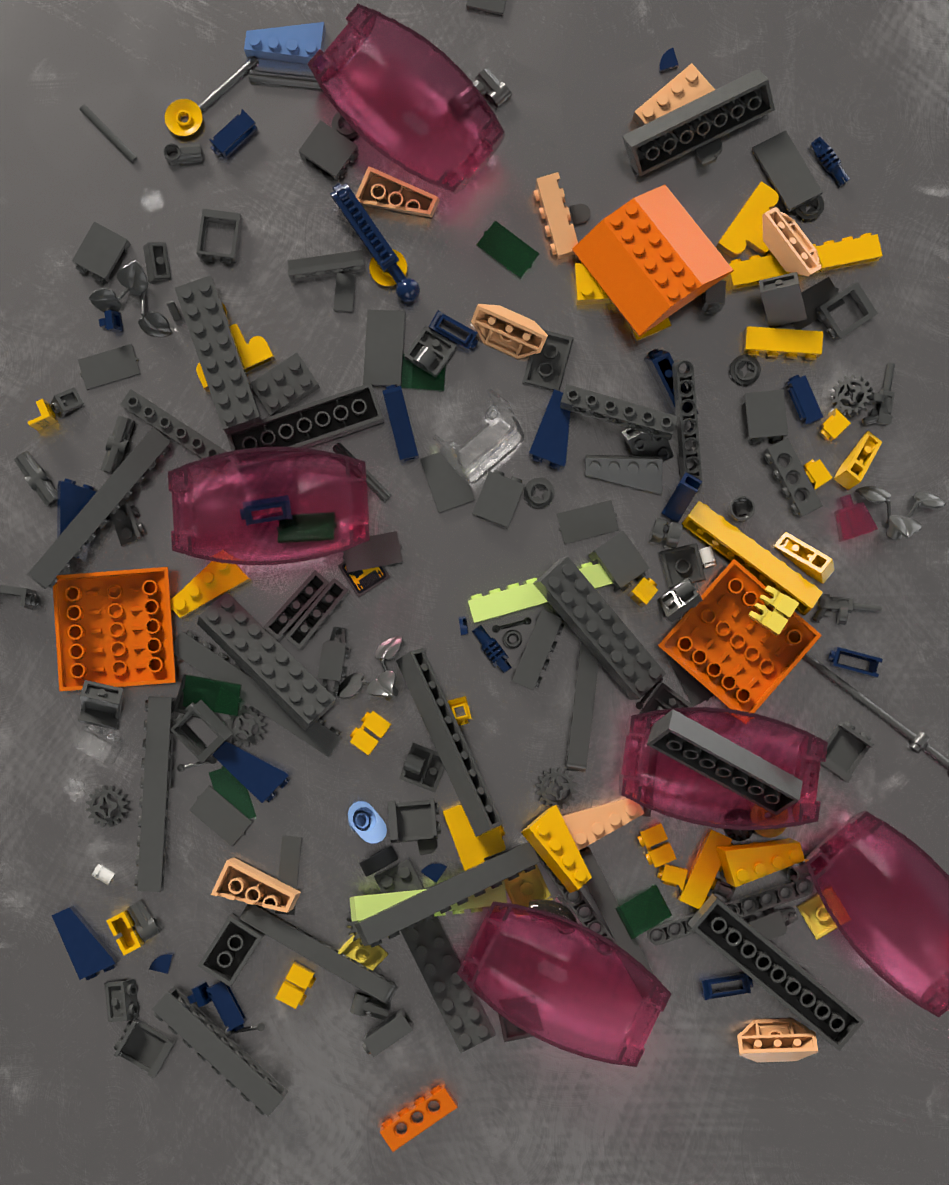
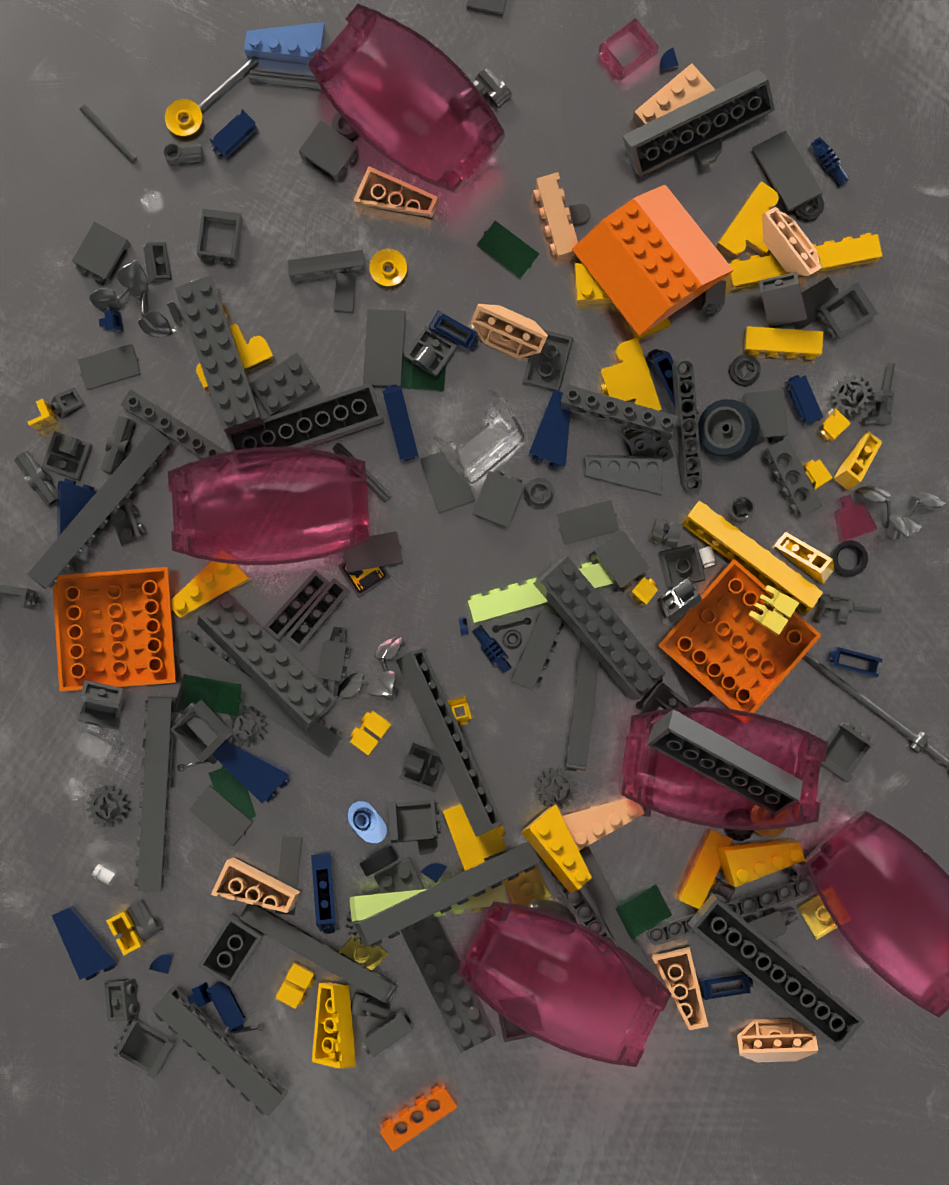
dark blue window [240,495,292,526] -> none
piece [277,512,337,543] -> none
dark blue gear [330,183,420,302] -> none
yellow piece [637,822,677,868] -> none
yellow window [657,863,688,891] -> none
dark blue window [661,472,702,523] -> none
none -> dark grey plate [42,431,92,480]
none -> dark blue slope [311,853,340,934]
none -> yellow wedge [312,982,356,1069]
none -> clear pink window [599,18,659,80]
none -> yellow brick [600,338,662,411]
none -> light nougat wedge [652,946,709,1031]
none -> wheel [698,399,760,458]
none -> black tyre [830,540,868,577]

